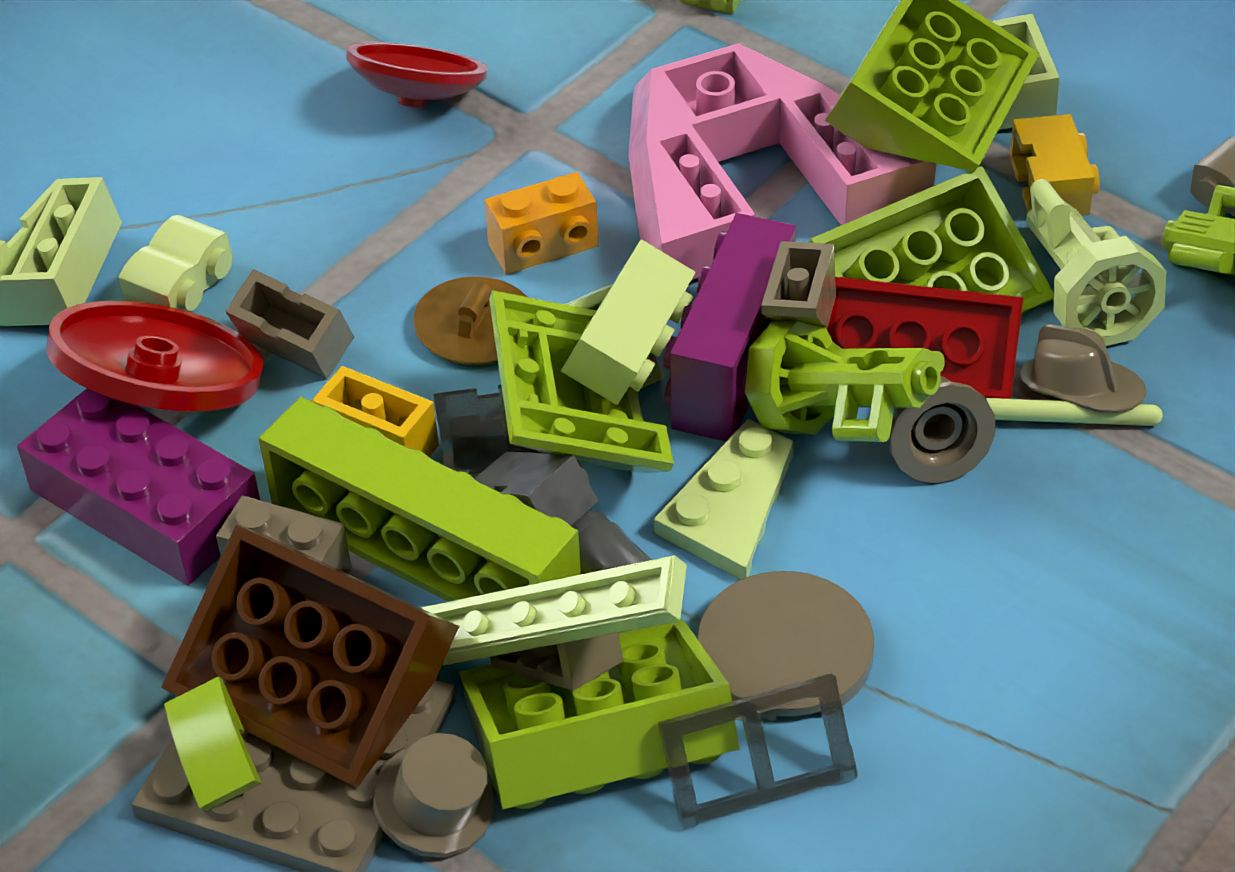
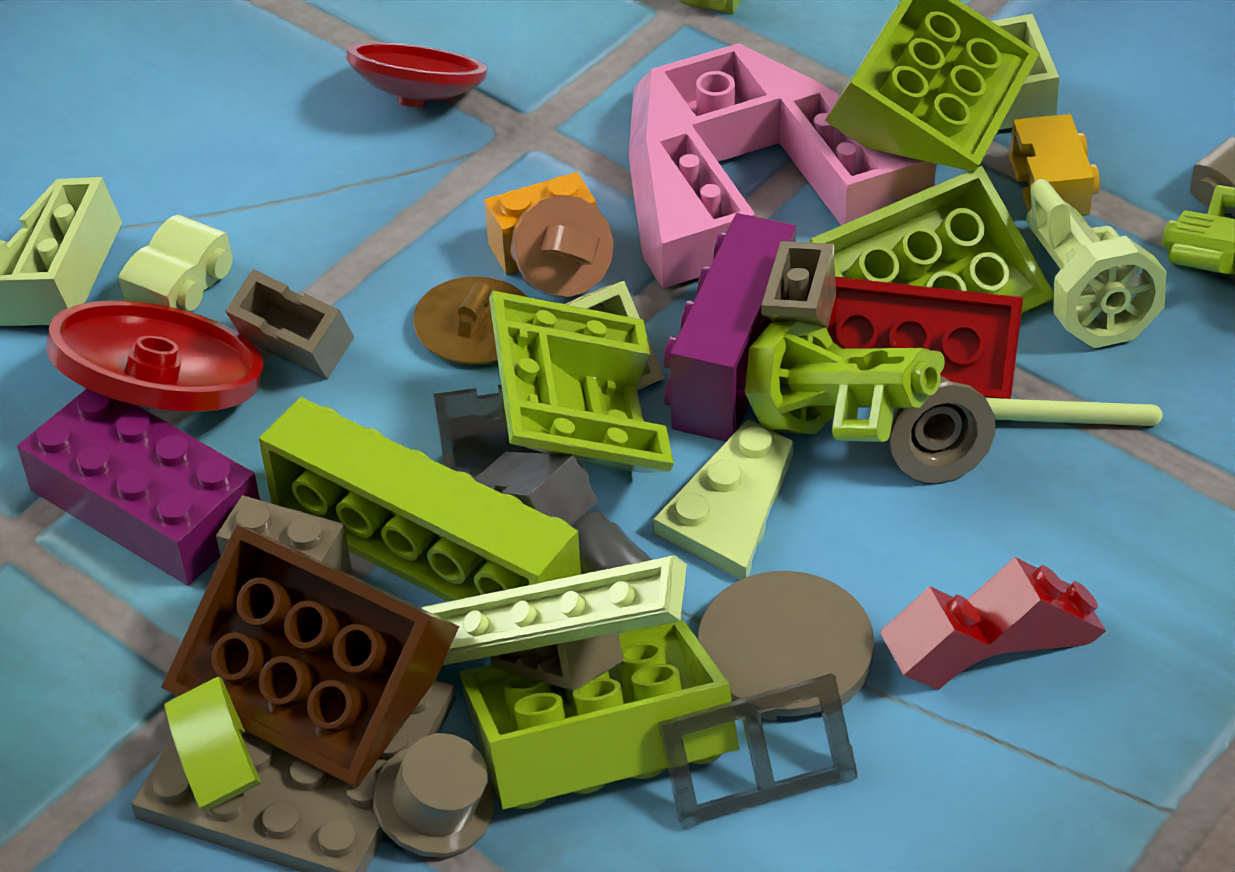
yellow brick [311,366,439,458] -> none
yellowish green brick [561,239,696,405] -> none
dark tan piece [1020,324,1146,413] -> none
none -> nougat tile [511,195,614,297]
none -> red arch [880,557,1106,690]

